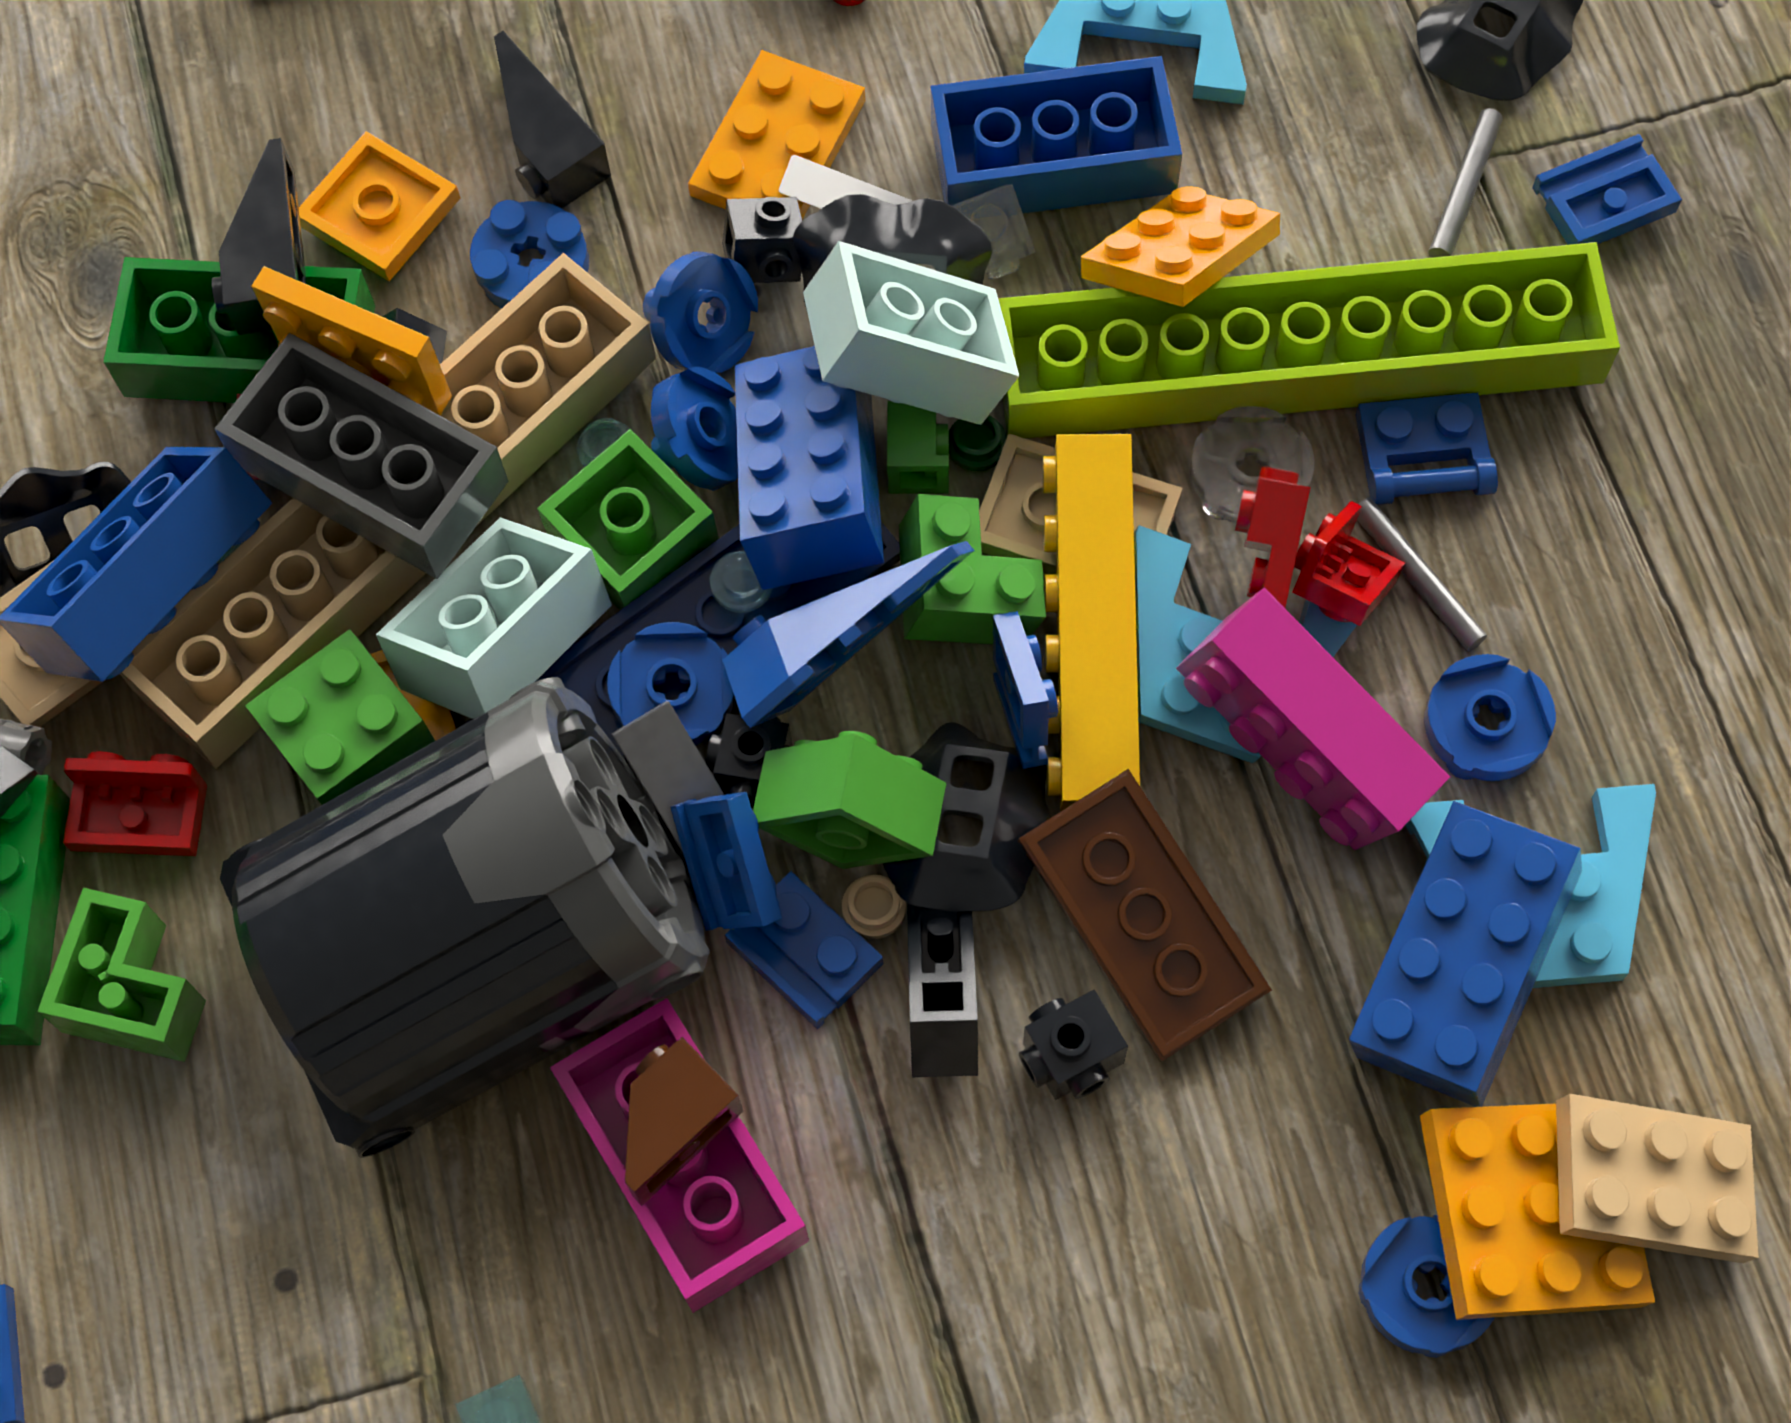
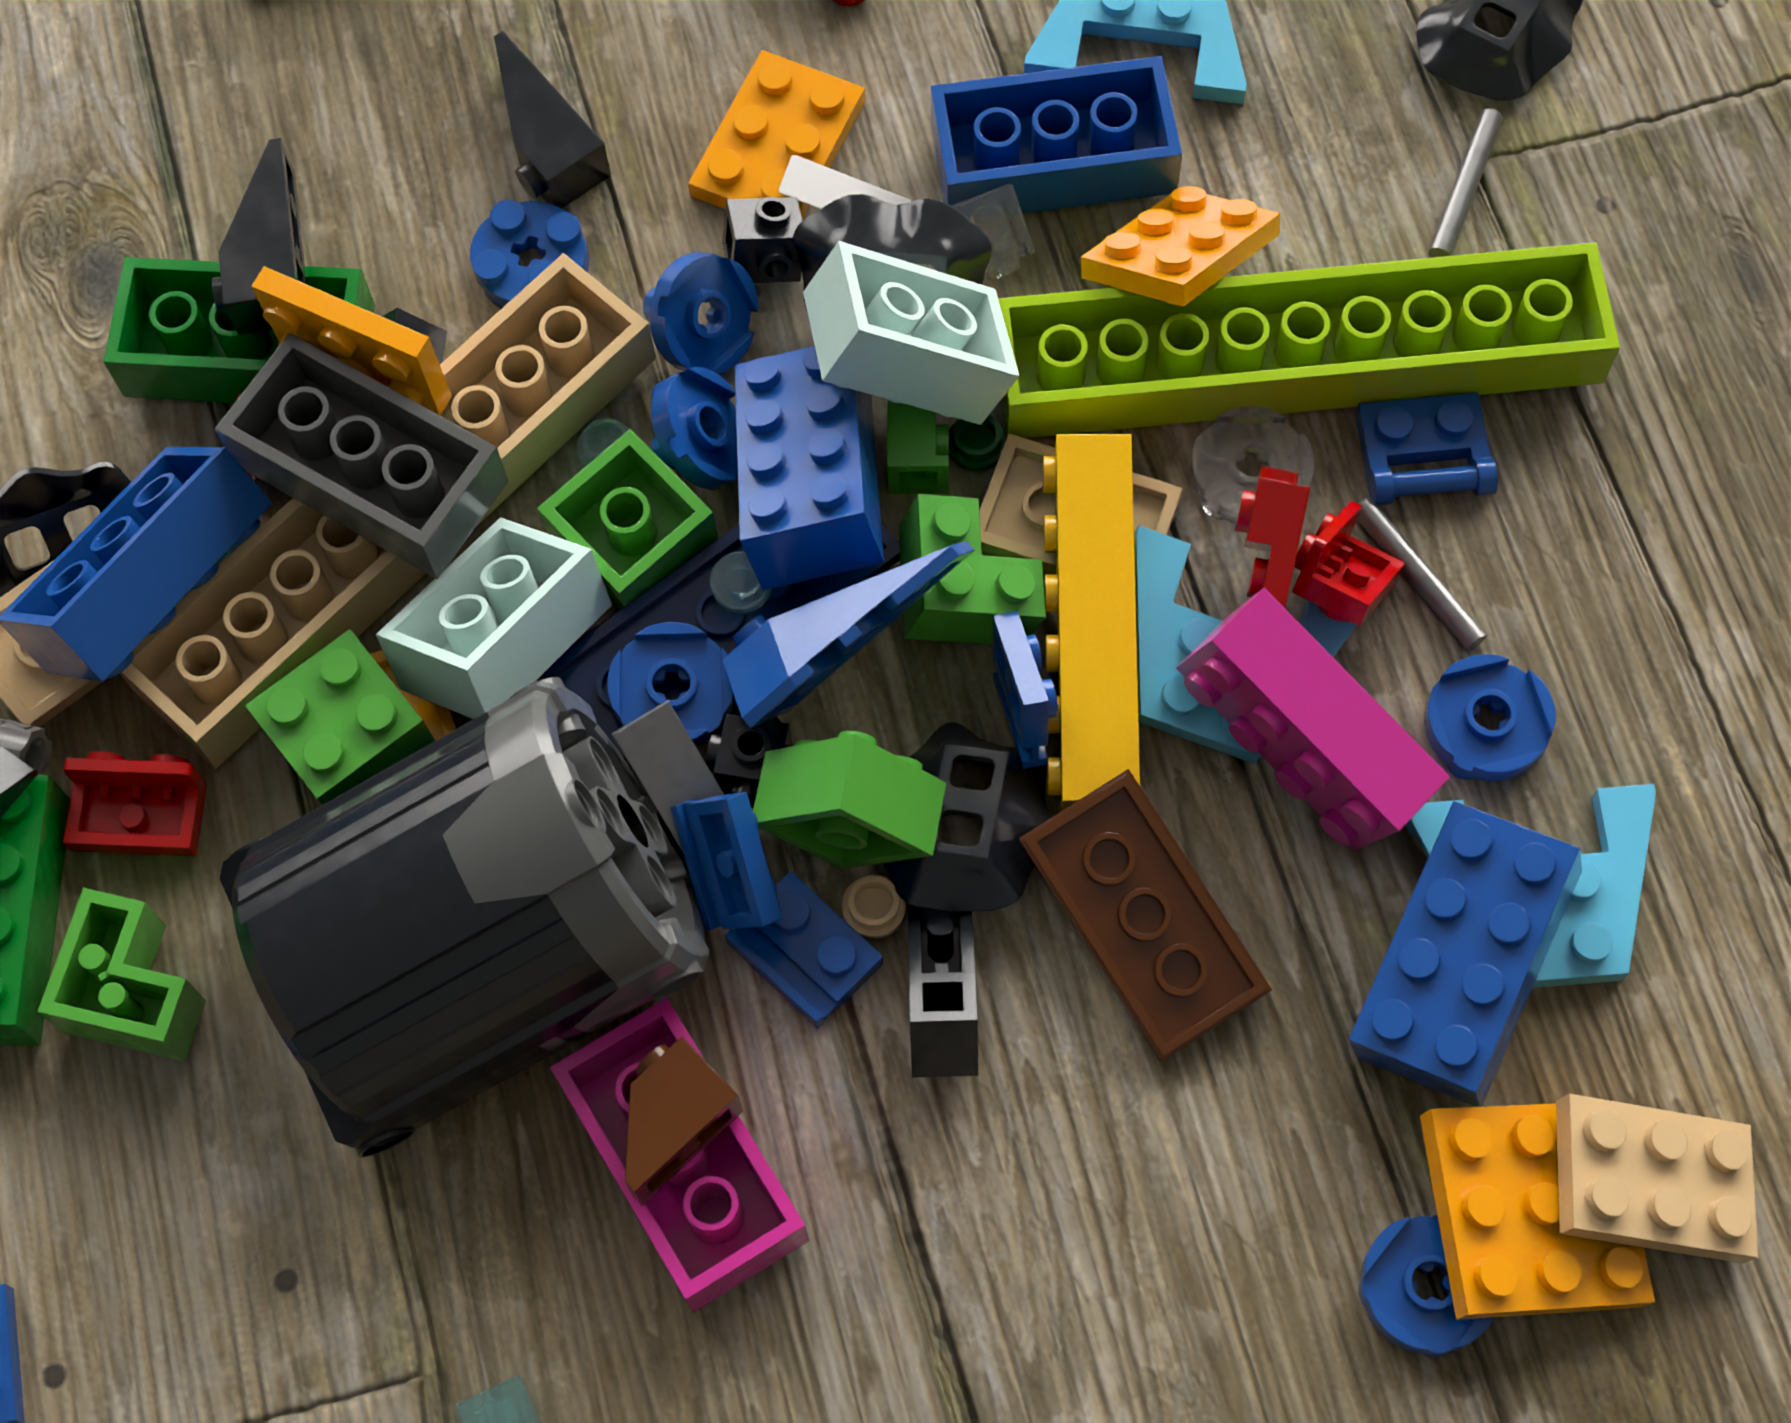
light orange plate [299,131,461,282] -> none
black brick [1019,989,1128,1101] -> none
blue plate [1532,134,1682,245] -> none

